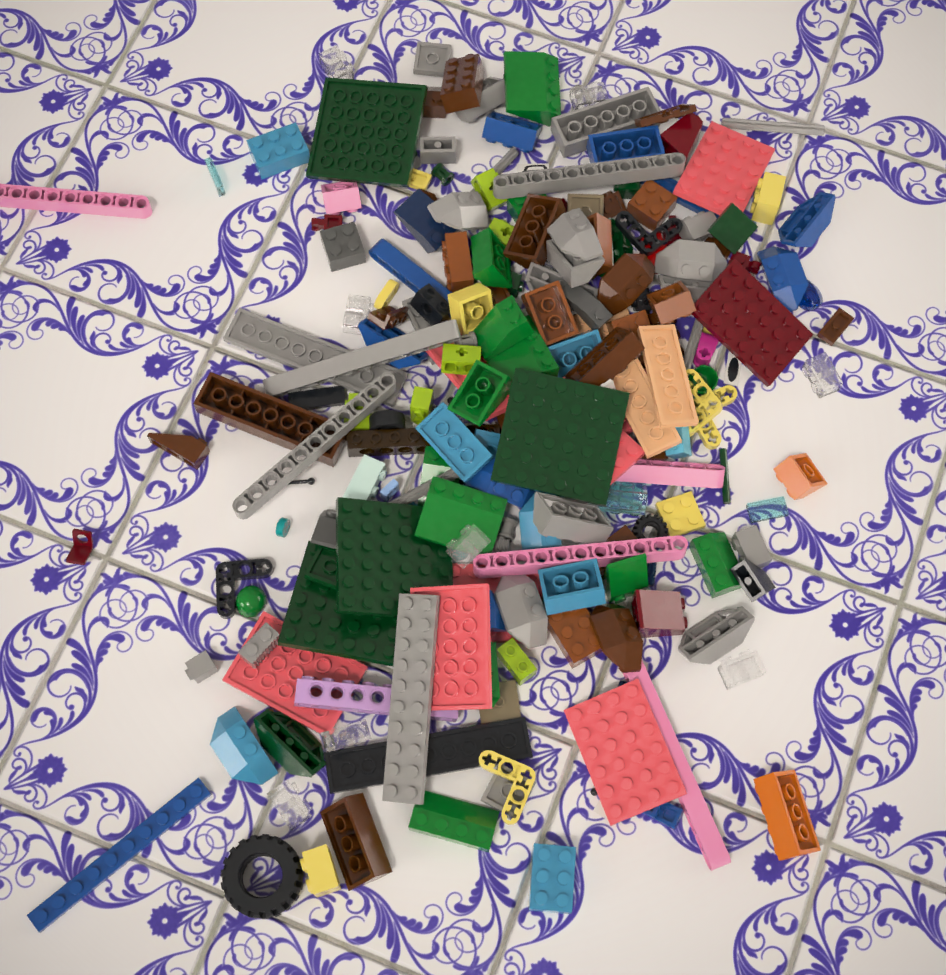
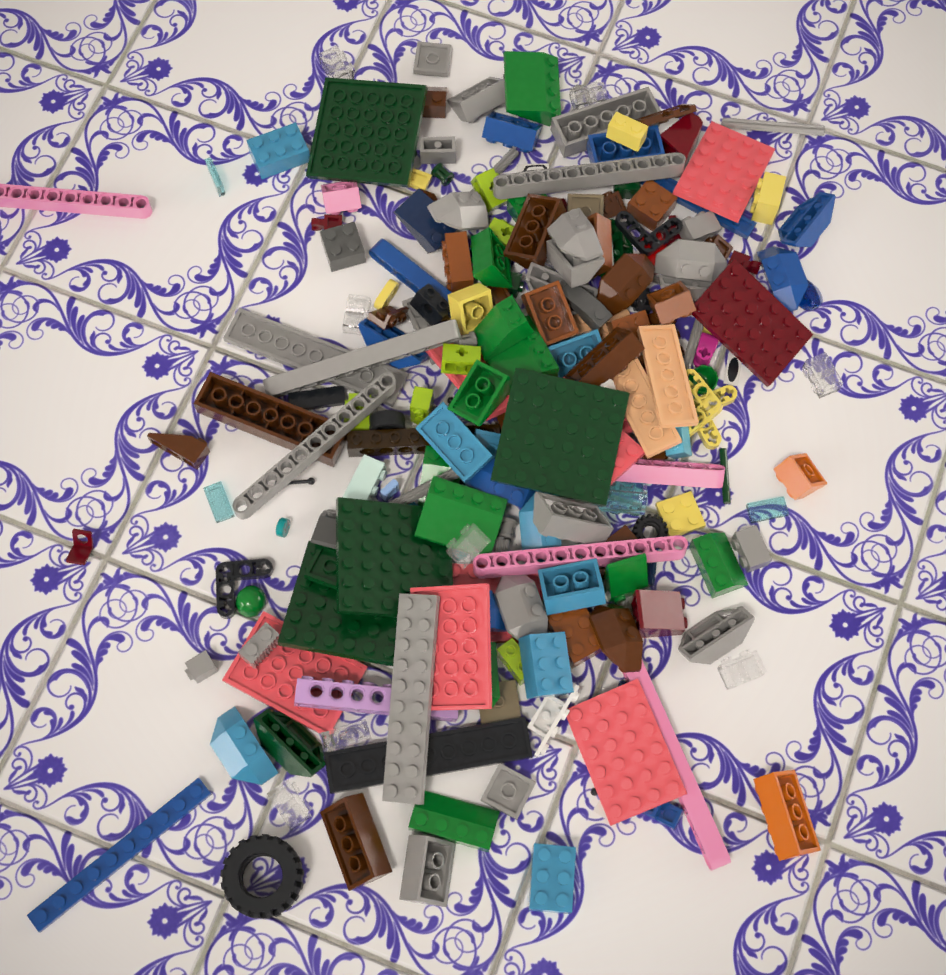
light yellow brick [300,844,342,898] -> none
reddish brown brick [440,54,485,114] -> none
light yellow beam [479,750,536,825] -> none
dark green tile [707,203,758,254] -> none
black slope [730,559,776,602] -> none
reddish brown plate [817,307,854,346] -> none
none -> clear light blue tile [203,481,235,523]
none -> light grey slope [399,835,455,907]
none -> dark azure brick [518,632,574,699]
none -> white bracket [527,684,580,758]
none -> light yellow brick [606,112,649,152]

